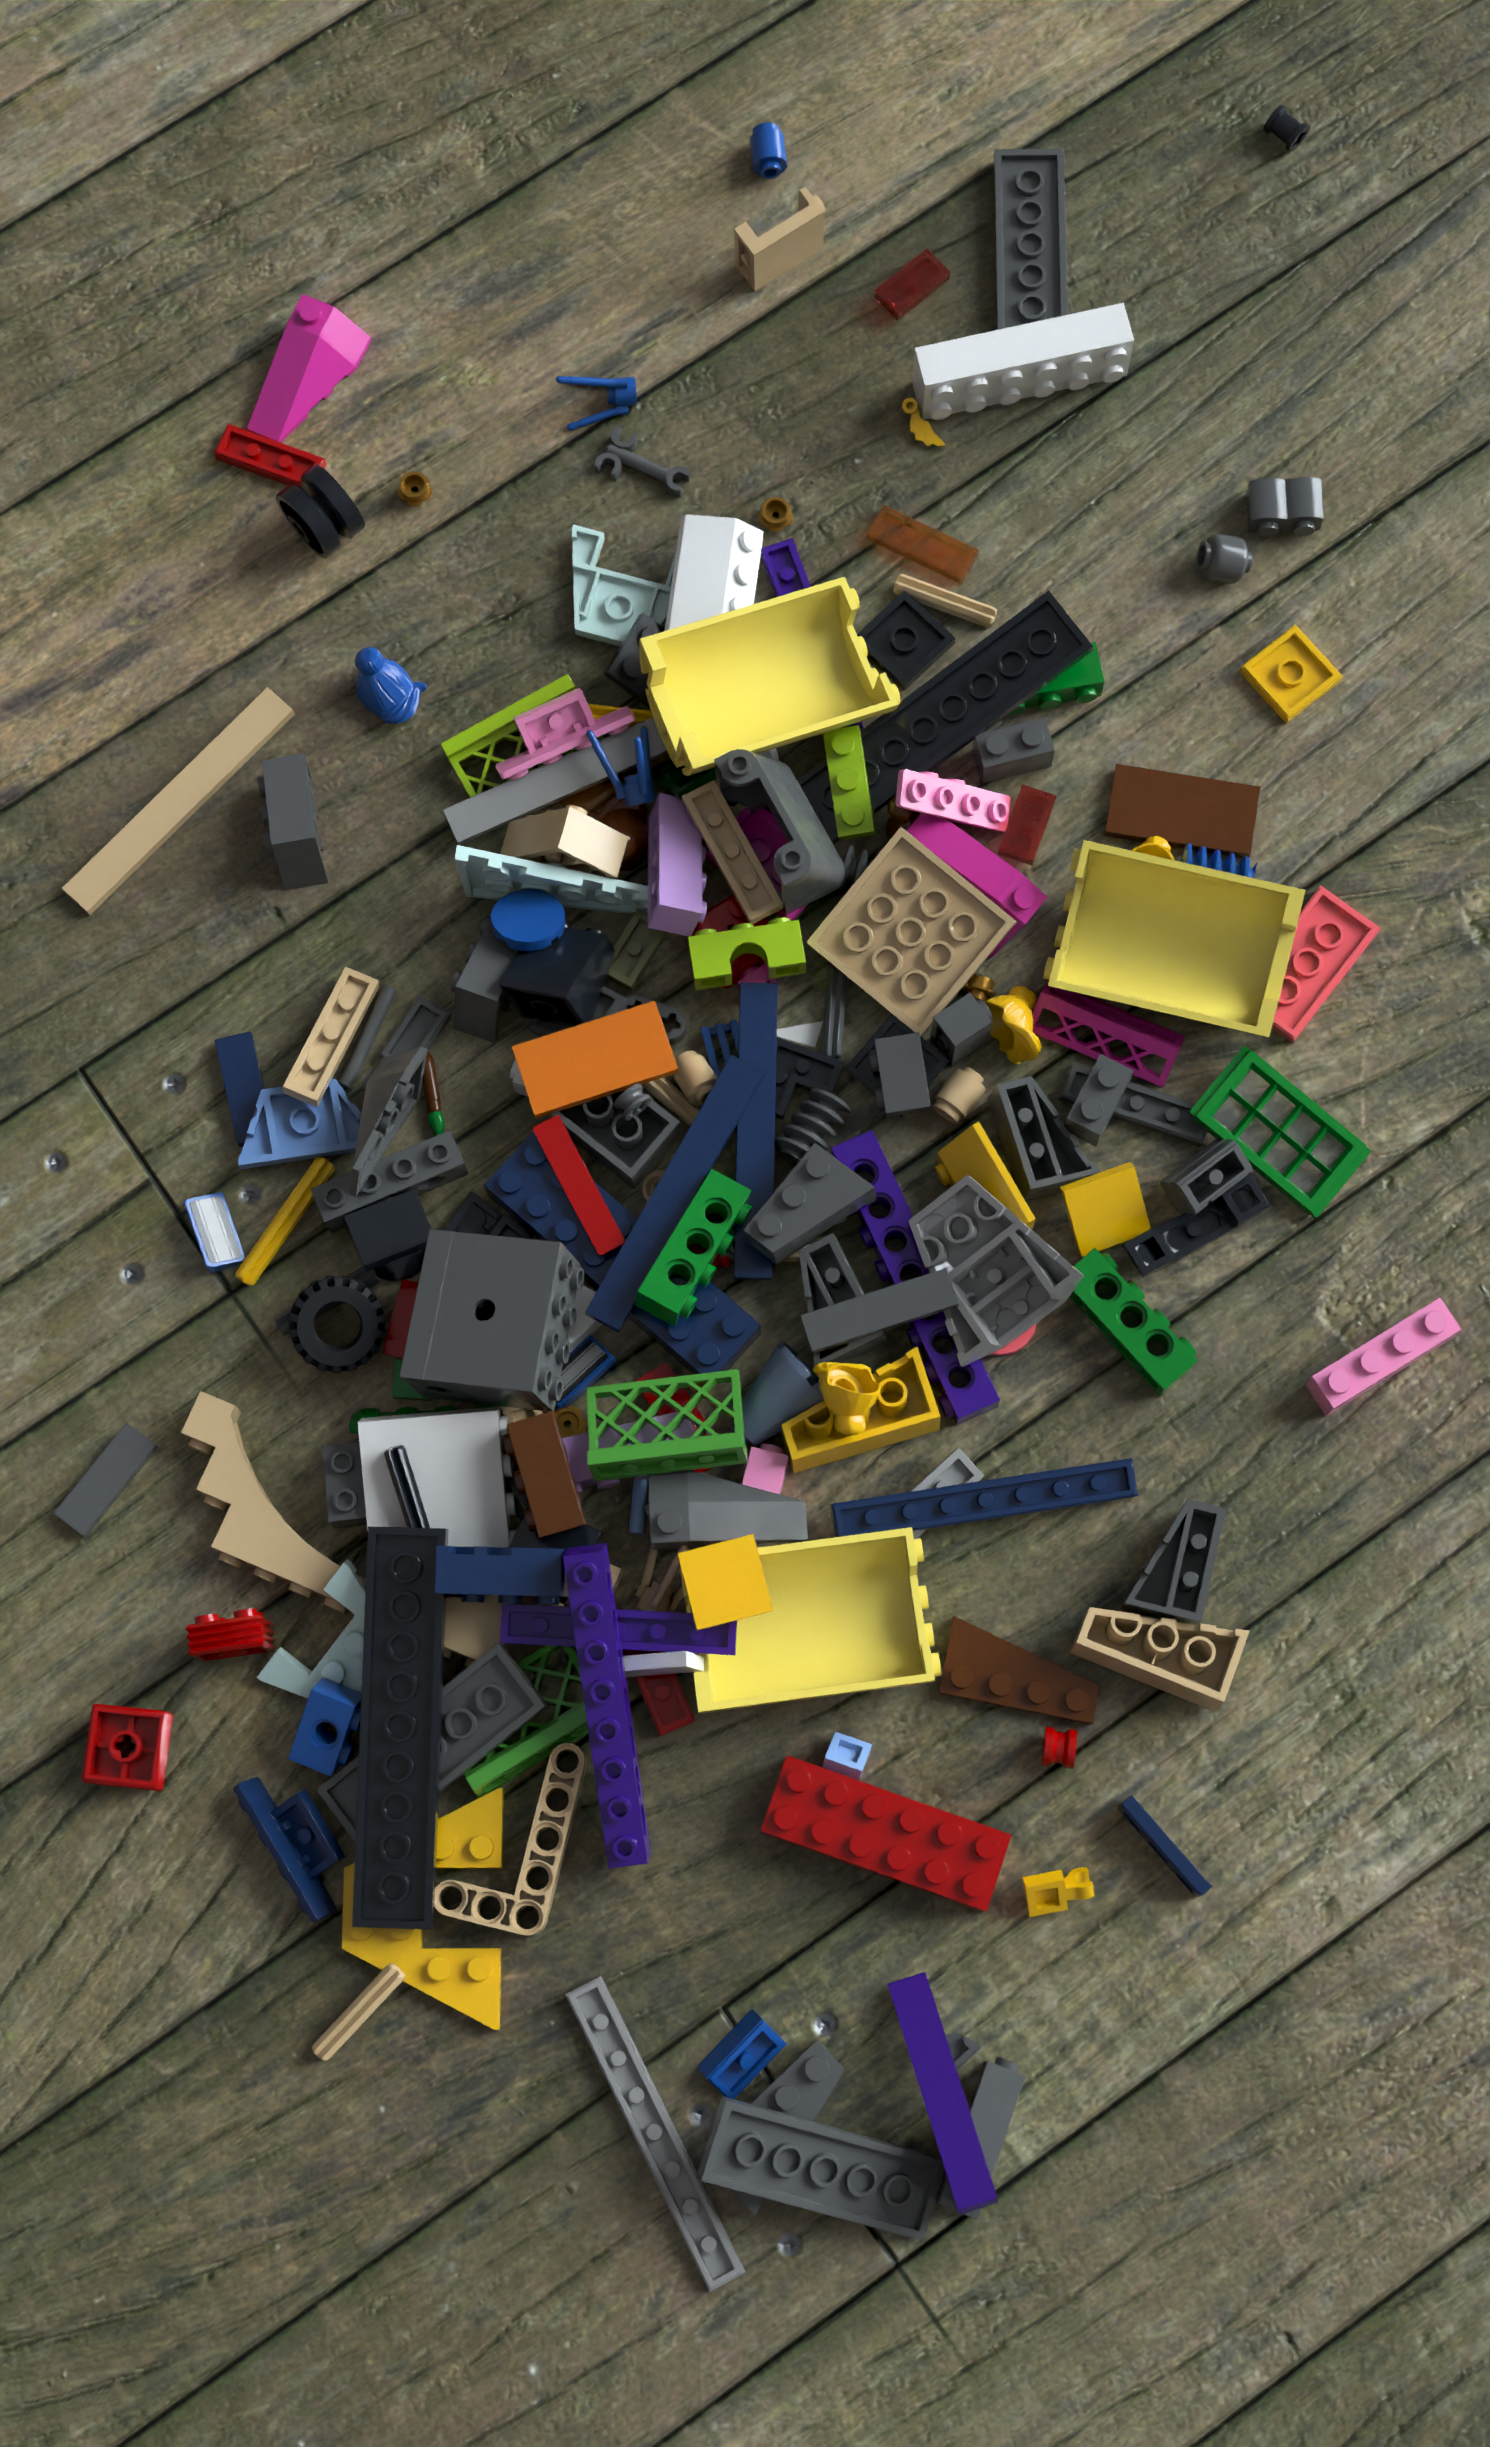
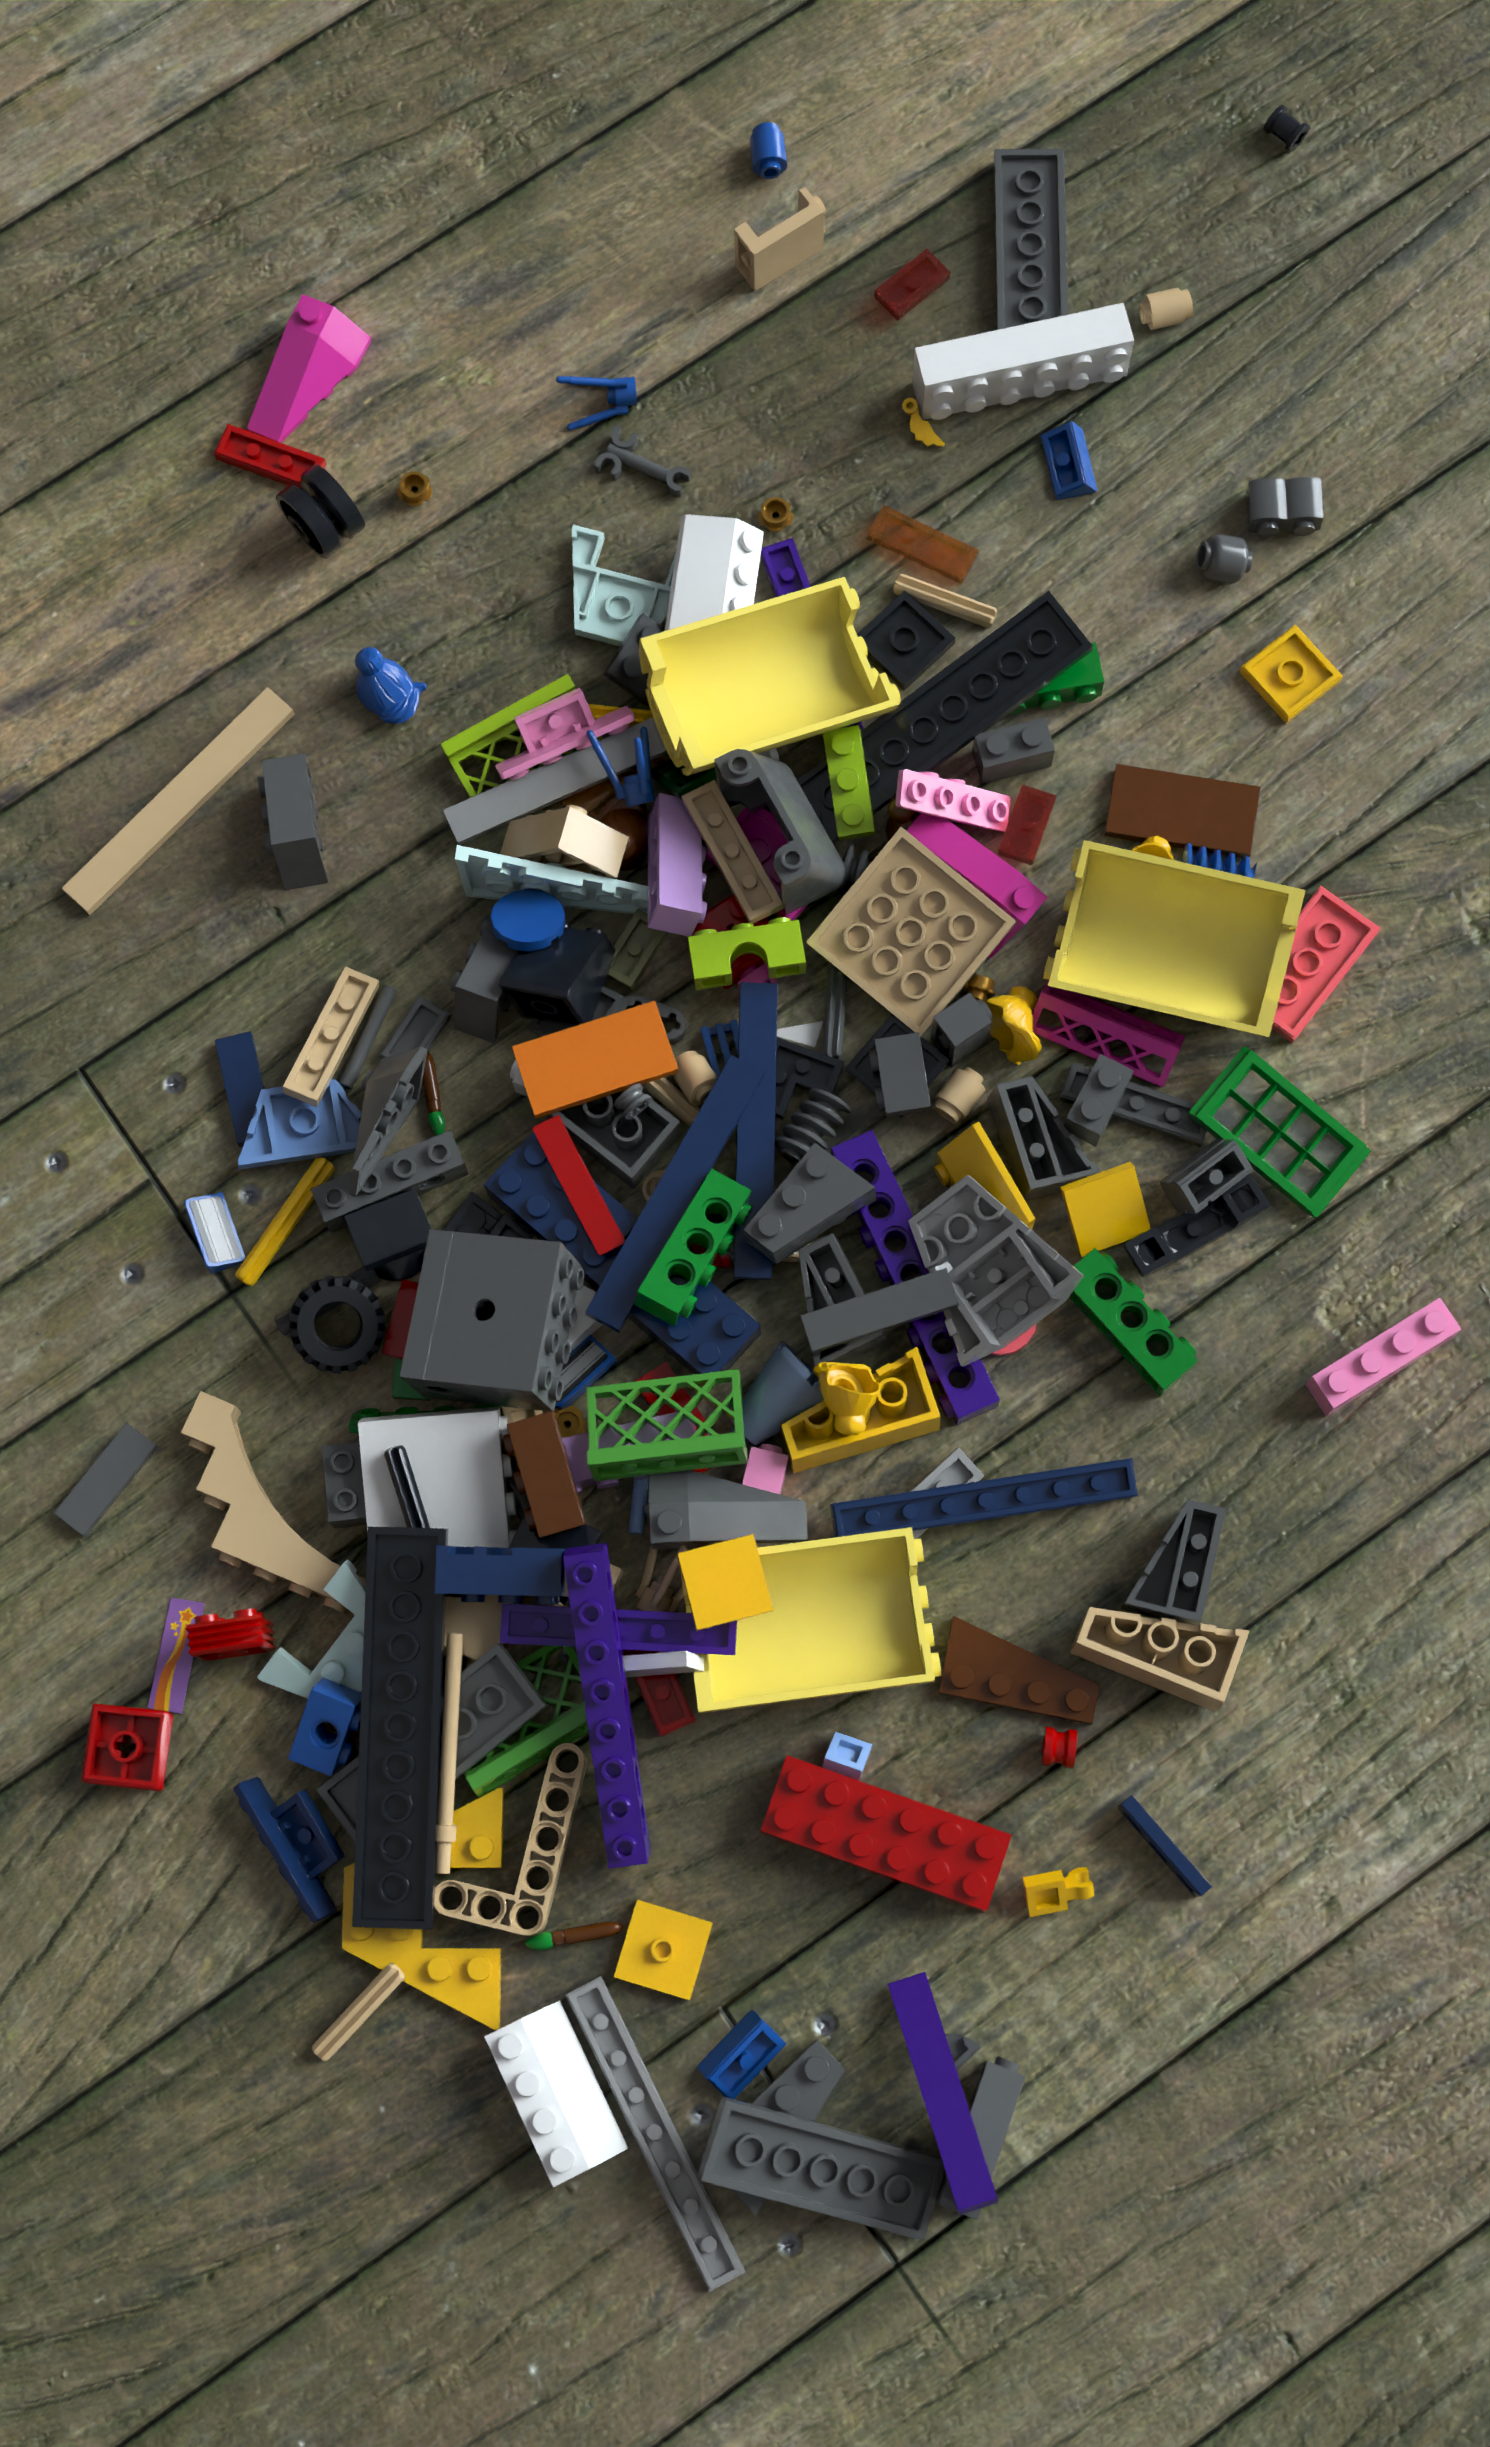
none -> medium lavender sticker [148,1598,205,1714]
none -> tan bar [435,1633,463,1874]
none -> white slope [485,2001,629,2187]
none -> reddish brown piece [525,1921,622,1951]
none -> yellow plate [614,1900,713,2000]
none -> blue slope [1041,421,1097,500]
none -> tan brick [1139,287,1193,330]

